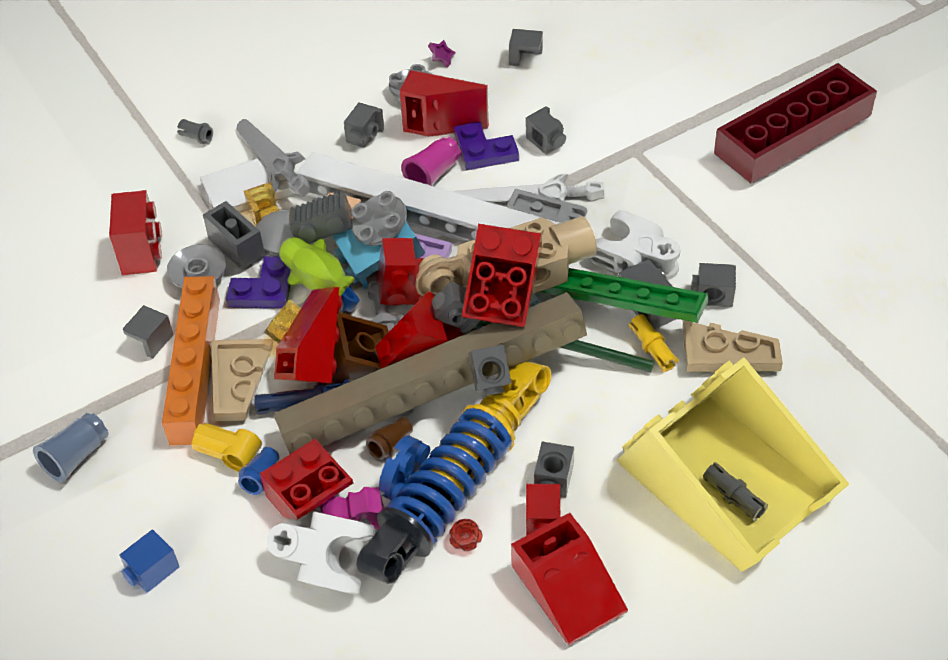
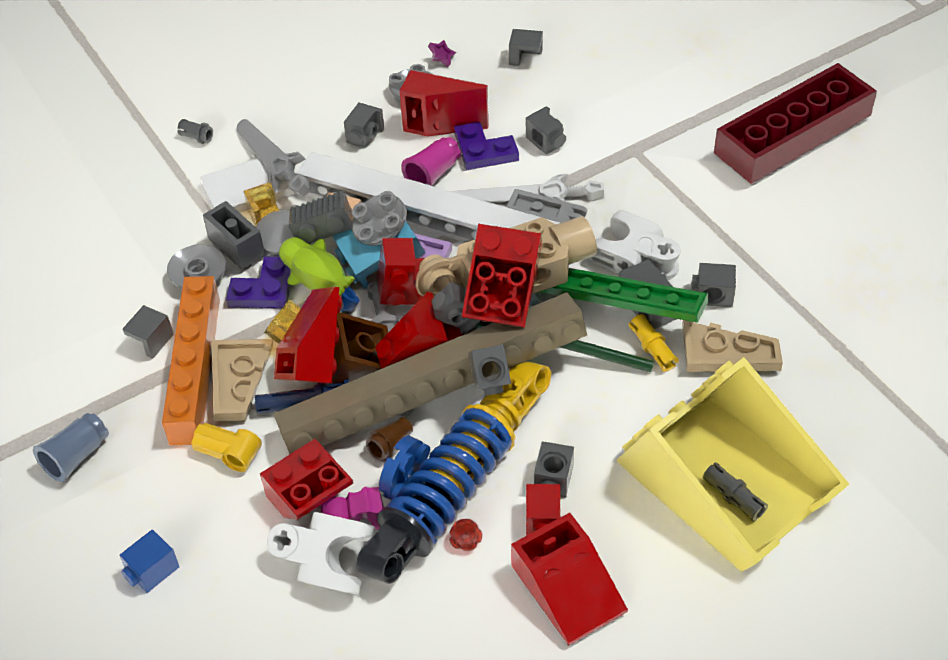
red brick [109,190,162,275] -> none
blue cone [238,447,280,495] -> none

